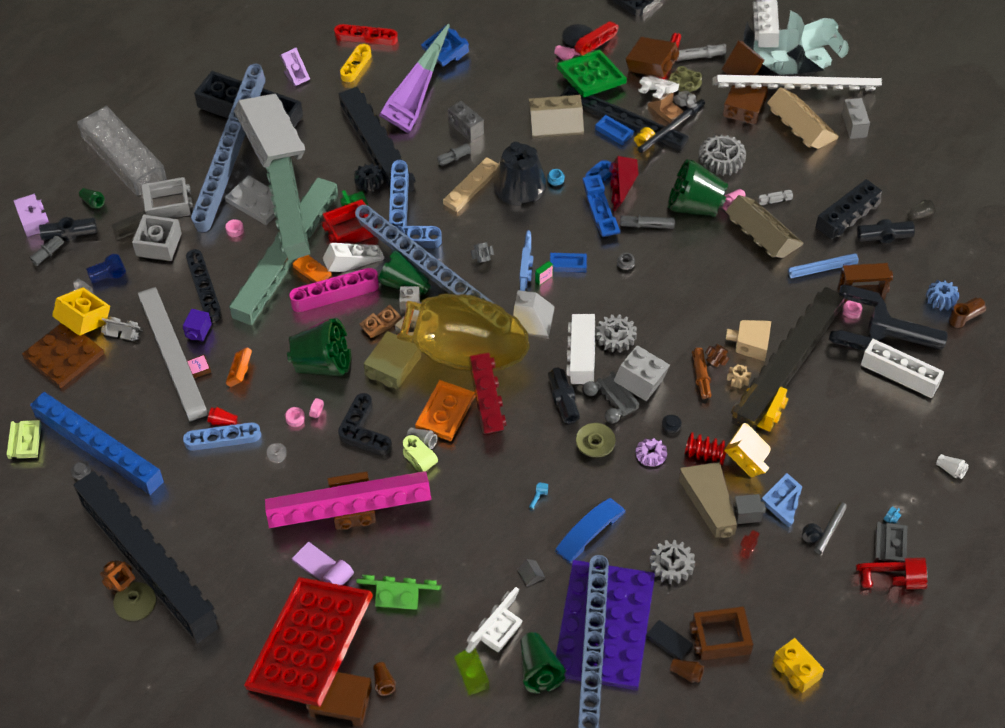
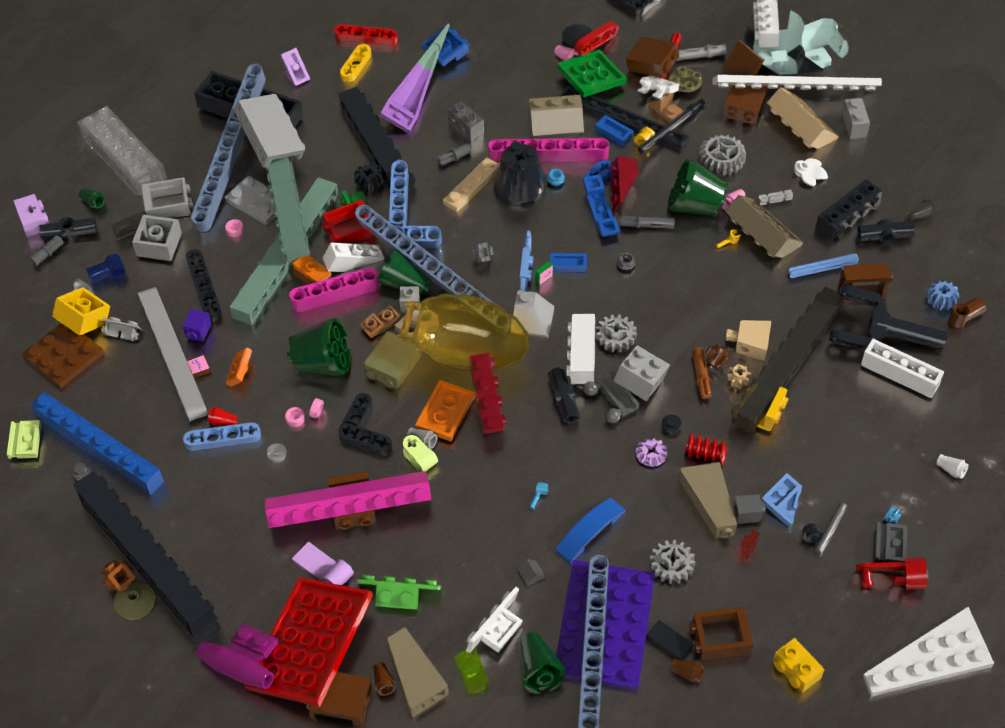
olive dish [576,423,616,458] -> none
light grey plate [673,91,697,108] -> none
bracket [724,423,770,477] -> none
bright pink tile [842,301,862,319] -> none
none -> magenta plate [197,624,278,689]
none -> dark tan slope [387,627,449,718]
none -> dark pink beam [488,138,609,163]
none -> yellow hand [716,229,741,248]
none -> white plate [794,158,828,187]
none -> white wing [863,607,994,696]

